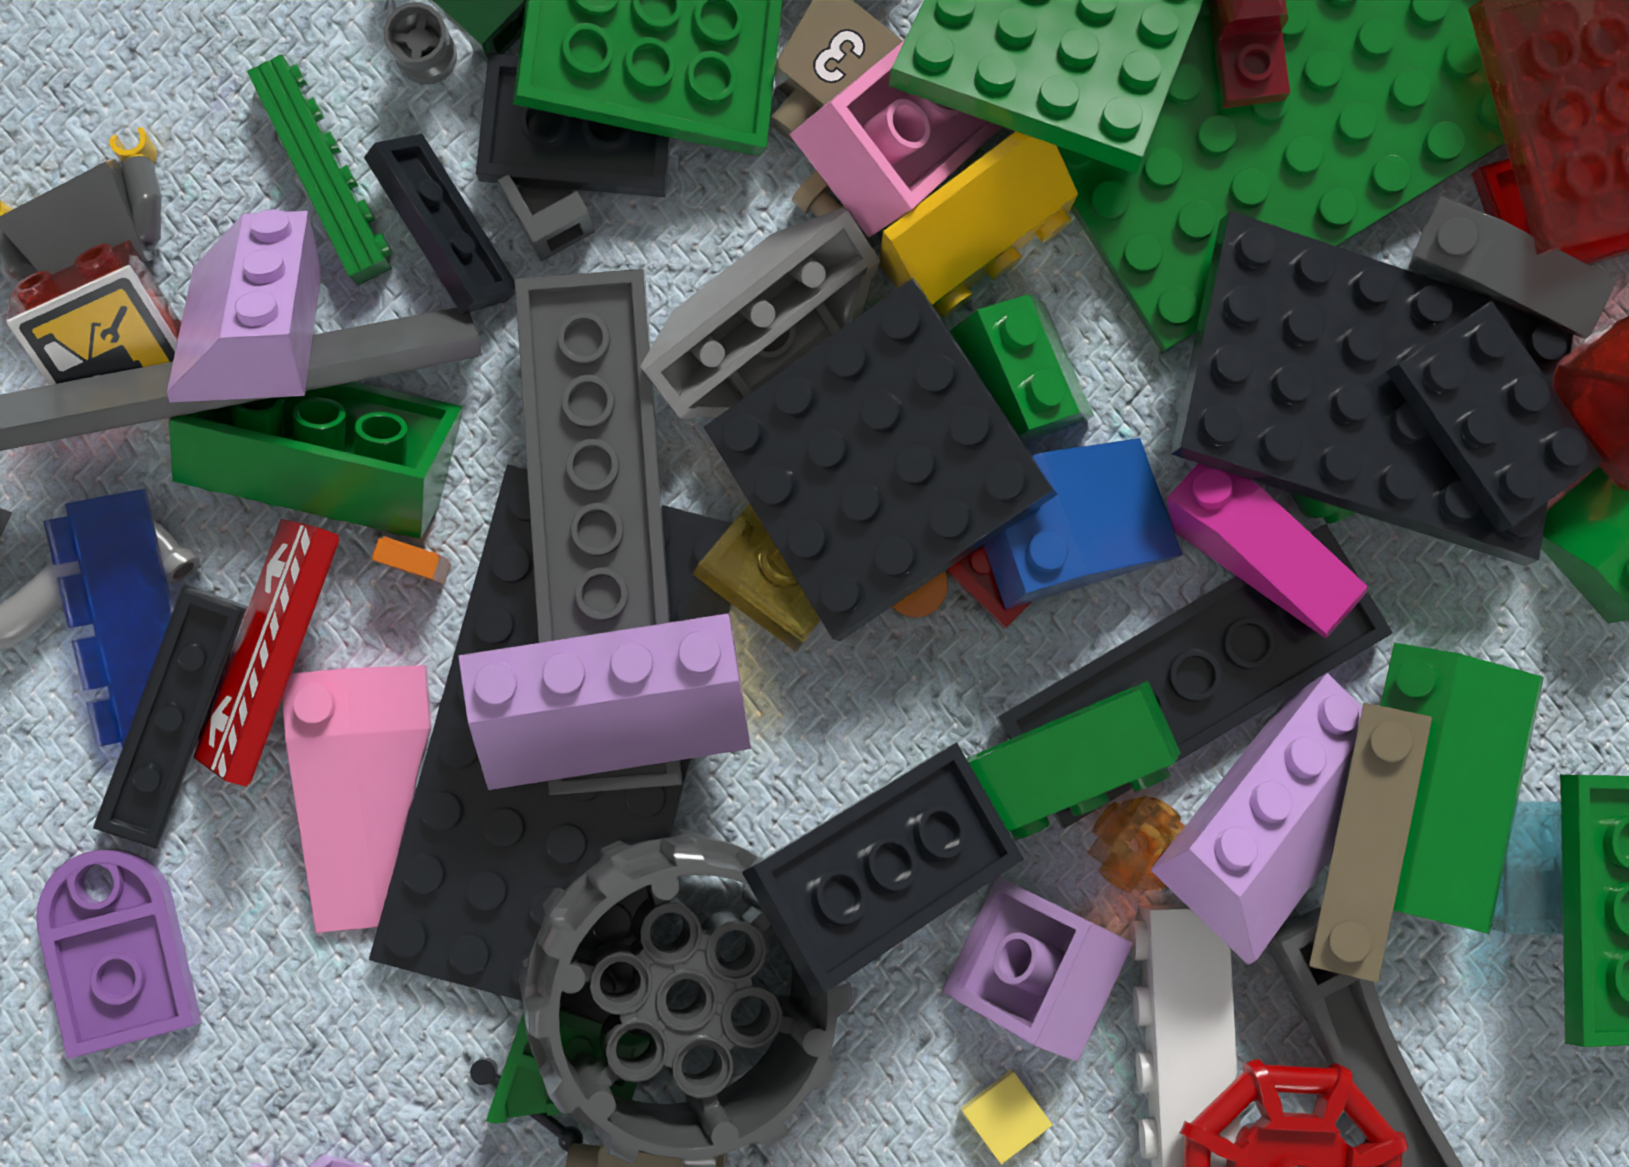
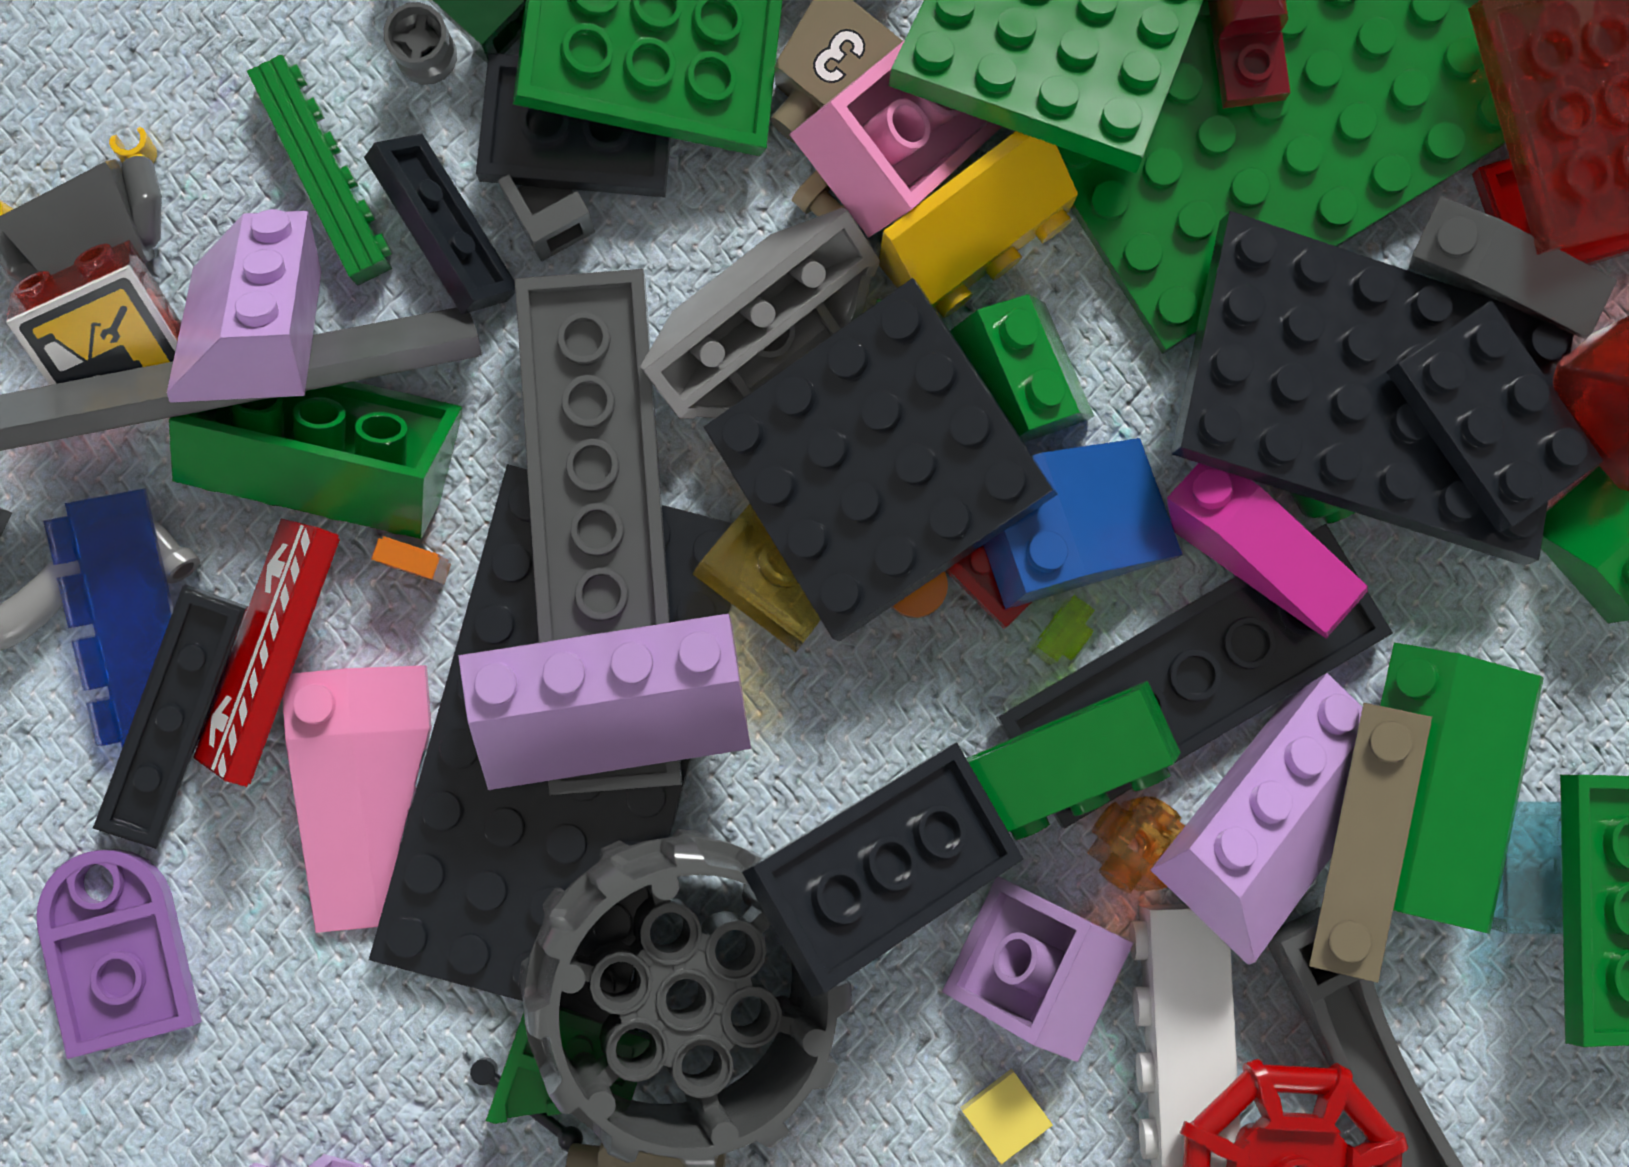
none -> clear neon green plate [1029,595,1095,665]

